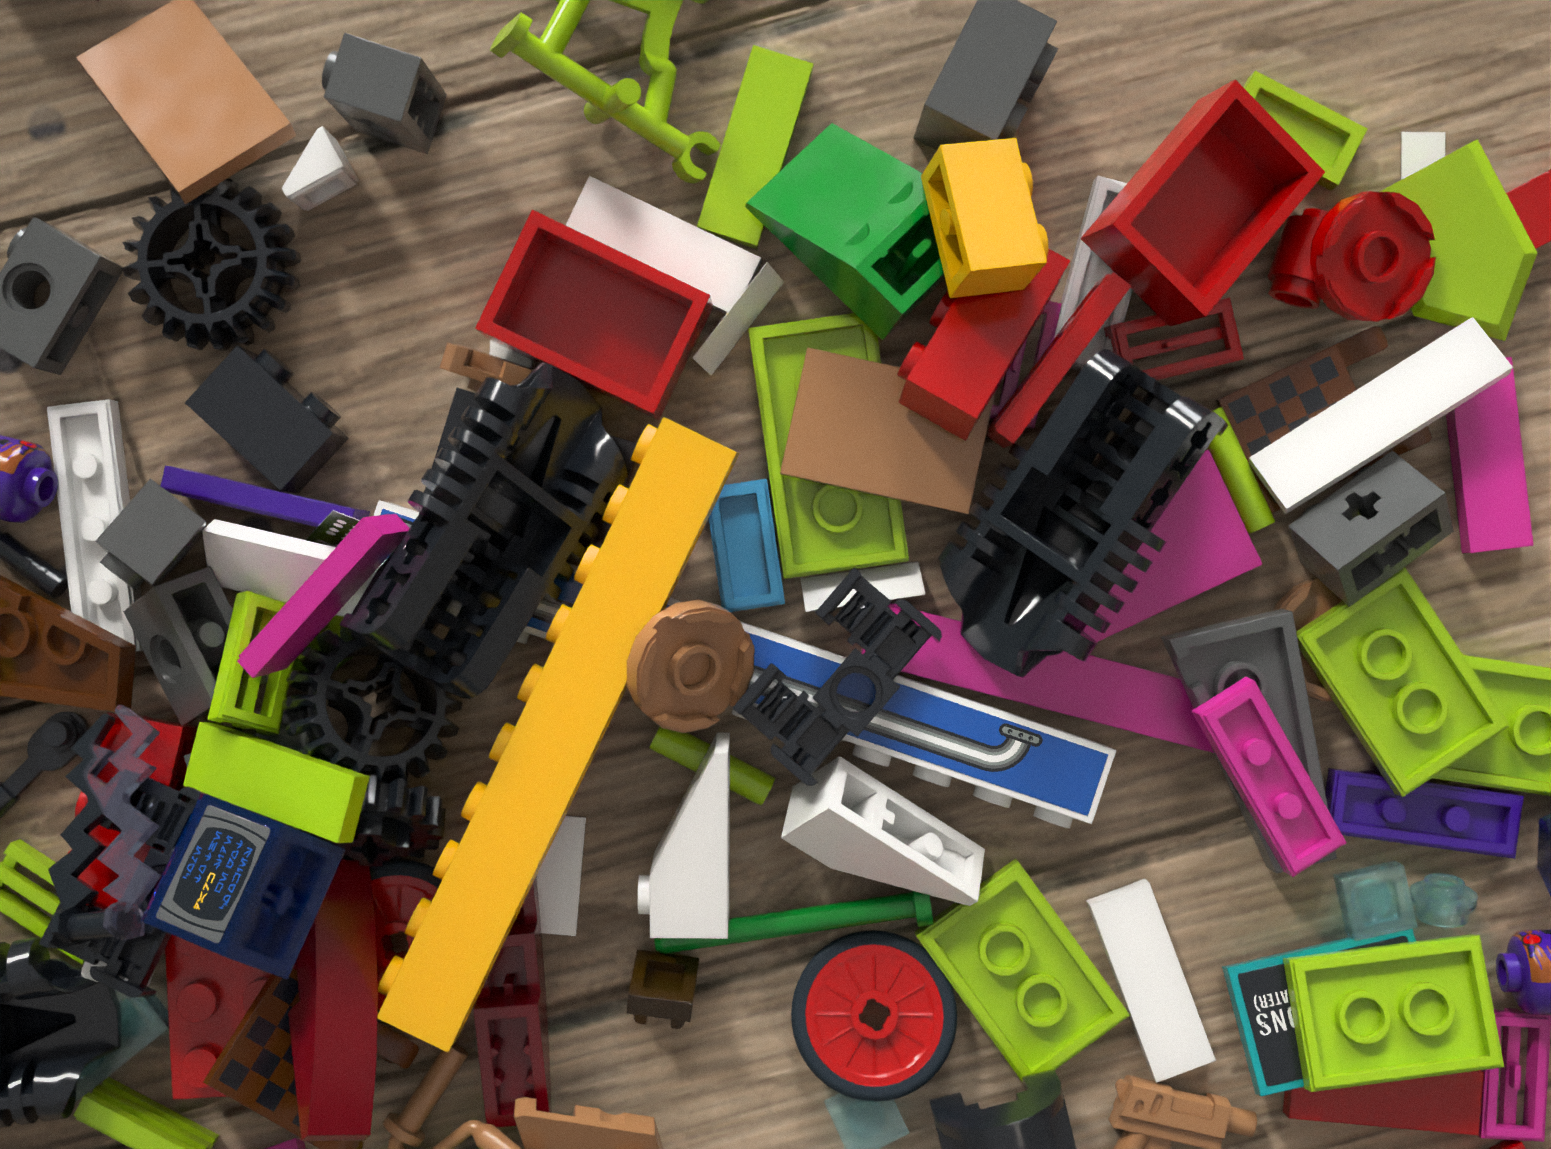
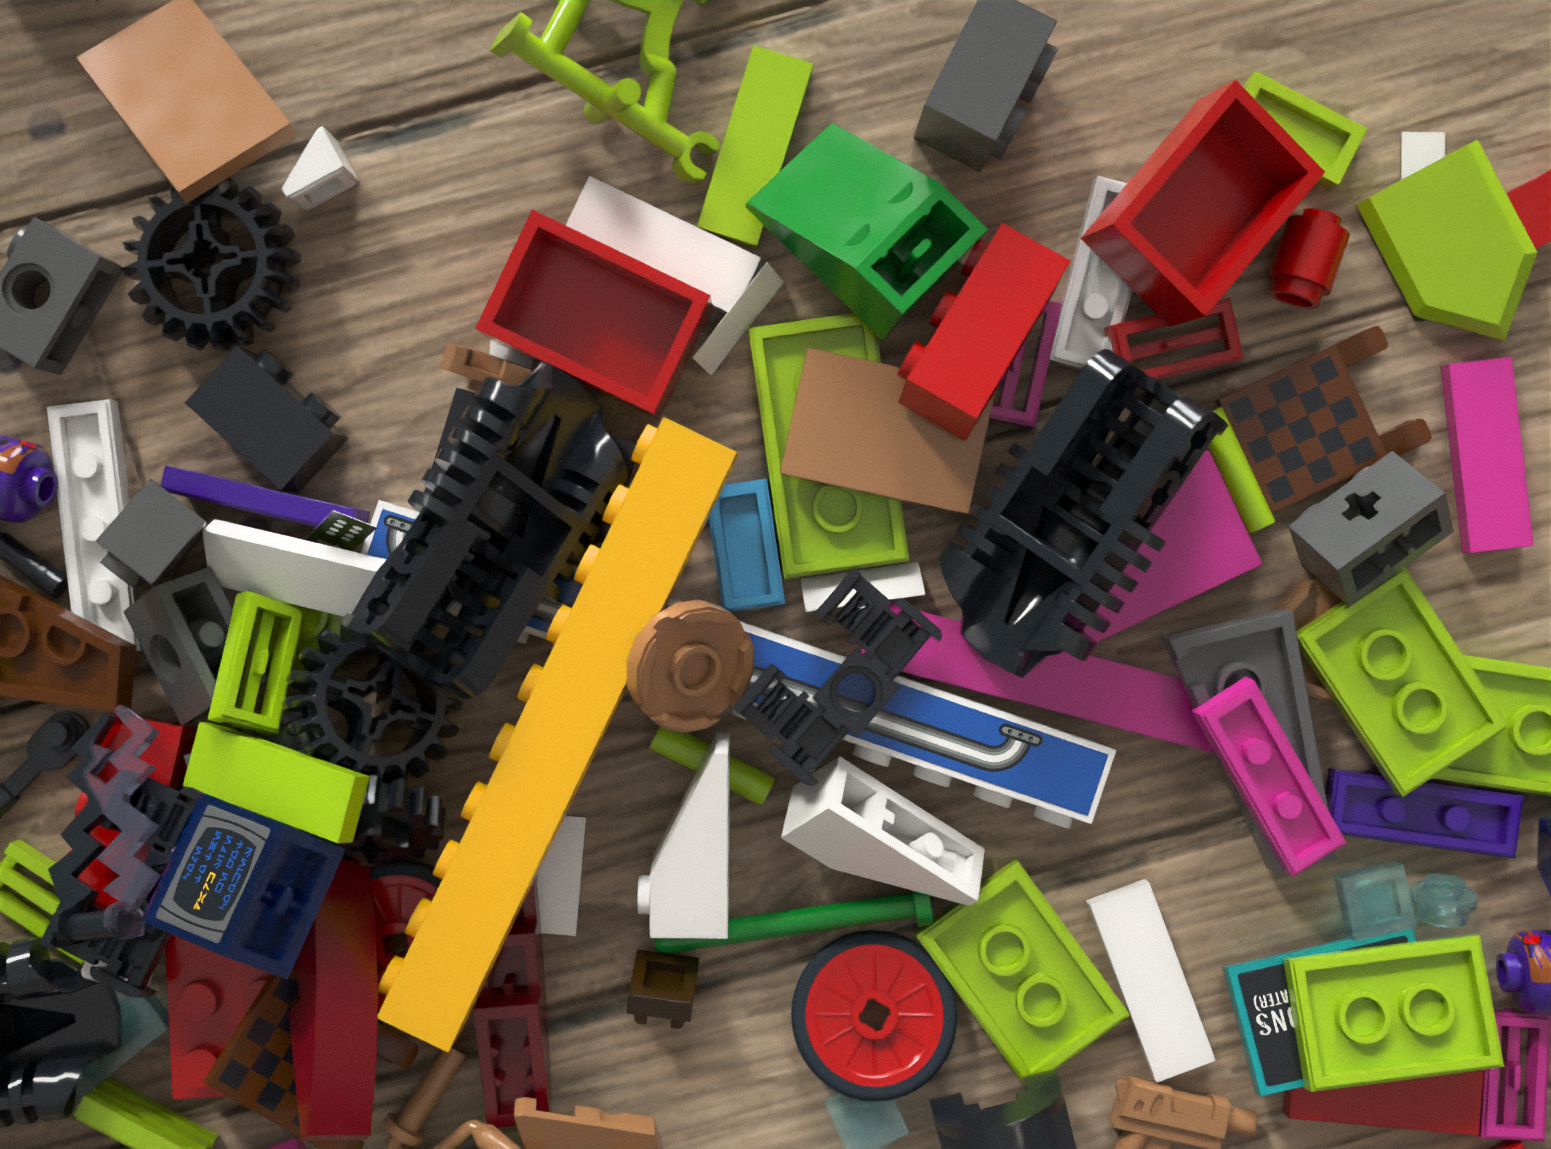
dark pink tile [237,514,410,678] -> none
dark grey brick [322,33,447,154] -> none
yellow brick [921,138,1048,298] -> none
red tile [986,272,1131,448] -> none
white tile [1249,317,1513,515] -> none
red tile [1310,191,1436,322] -> none

